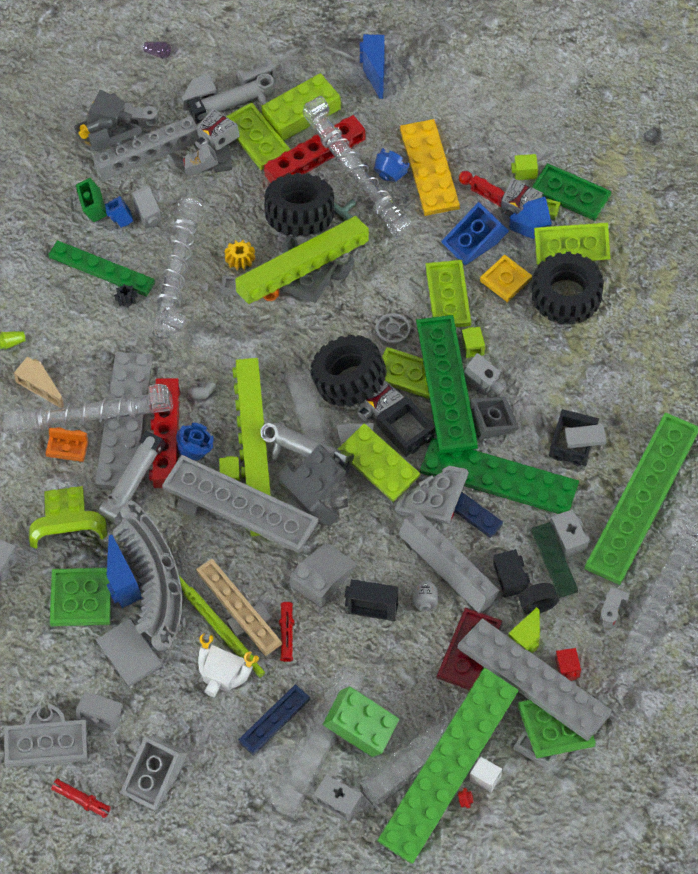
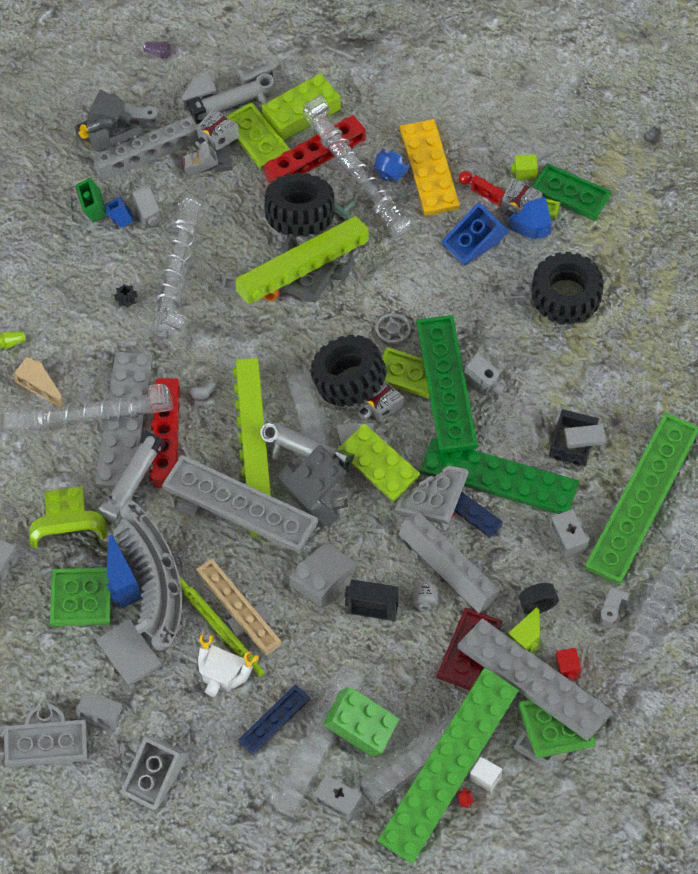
orange bracket [45,427,89,462] -> none
green plate [49,240,155,297] -> none
red pin [51,778,111,818] -> none
blue cone [176,423,214,461] -> none
lime brick [219,456,240,482] -> none
yellow gear [224,239,255,271] -> none
red pin [279,602,295,662] -> none
blue slope [360,34,385,99] -> none
black window [377,396,435,457] -> none
lime plate [425,260,471,328] -> none
lime brick [461,327,485,358] -> none
dark grey slope [470,396,518,439] -> none
yellow plate [480,255,532,302] -> none
black brick [493,549,530,598] -> none
clear green plate [531,522,578,598] -> none
lime plate [534,223,611,265] -> none

